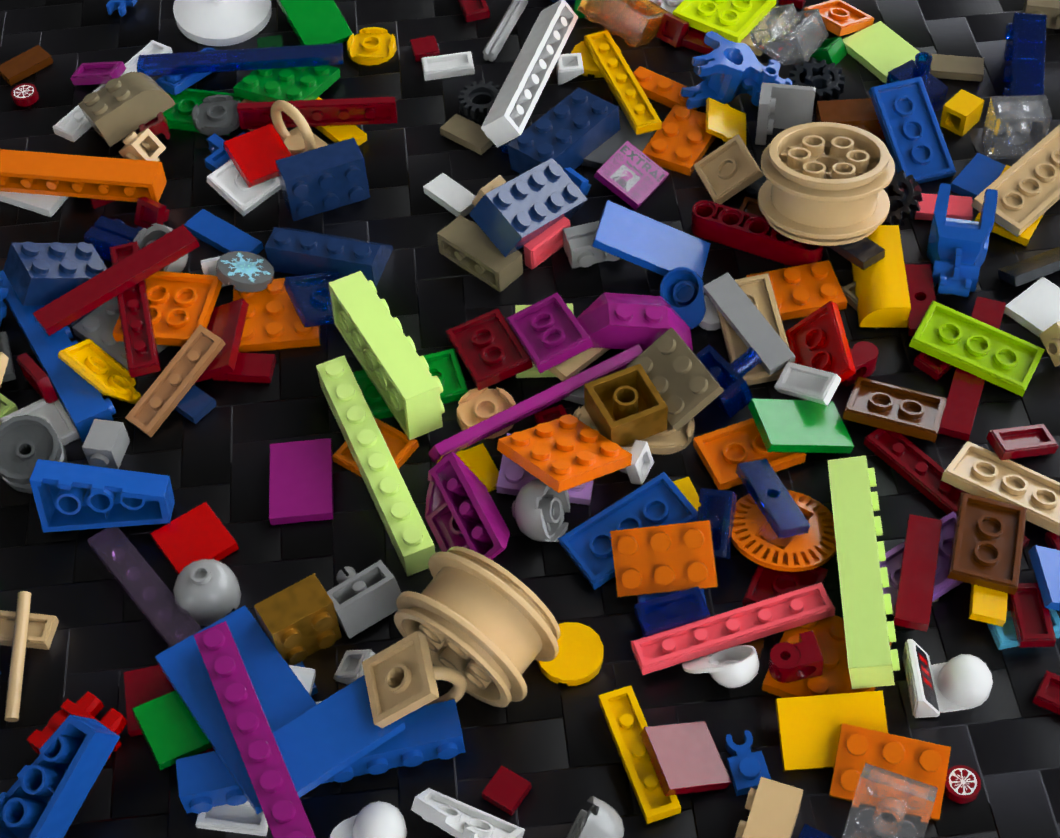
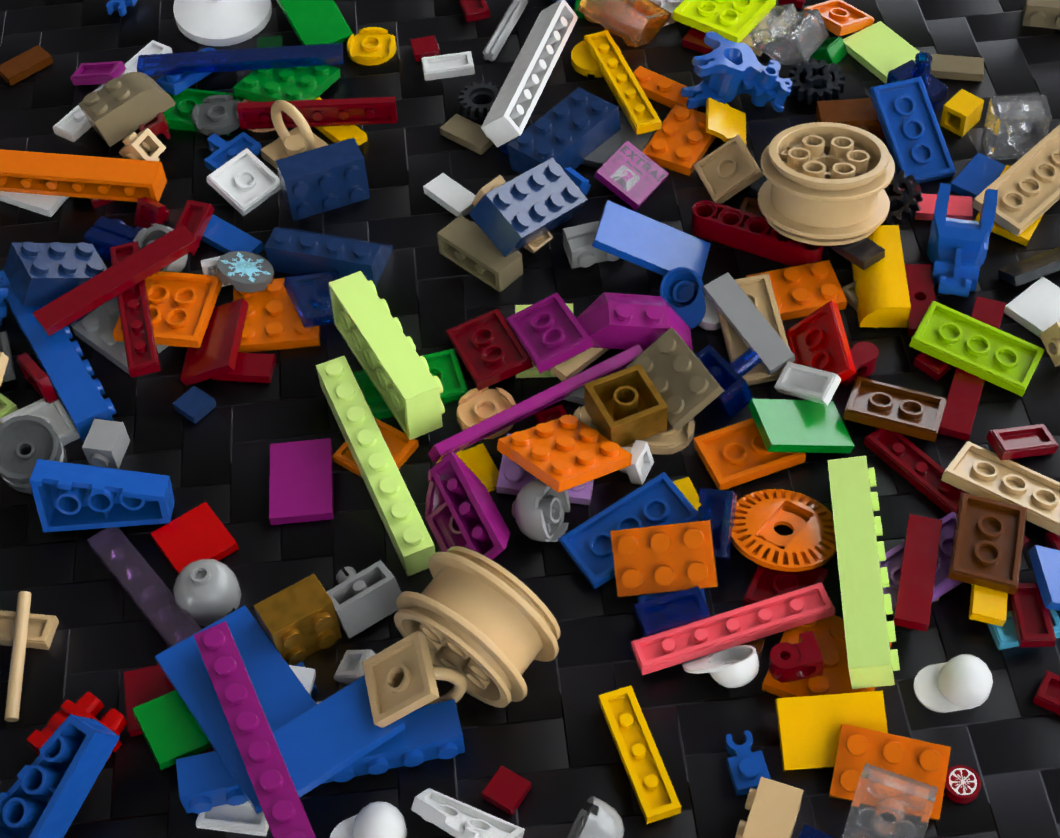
dark red tile [11,83,39,107] -> none
yellow tile [58,339,141,404] -> none
medium nougat plate [125,325,226,437] -> none
red tile [223,123,292,188] -> none
coral tile [524,217,571,270] -> none
yellow tile [537,622,604,686] -> none
white slope [556,53,584,85] -> none
tile [640,721,731,796] -> none
dark red tile [656,13,690,47] -> none
clear blue tile [736,459,810,539] -> none
light grey bracket [755,82,816,145] -> none
white slope [902,639,940,718] -> none
clear blue wedge [1002,13,1047,117] -> none
none -> dark red tile [174,200,215,256]

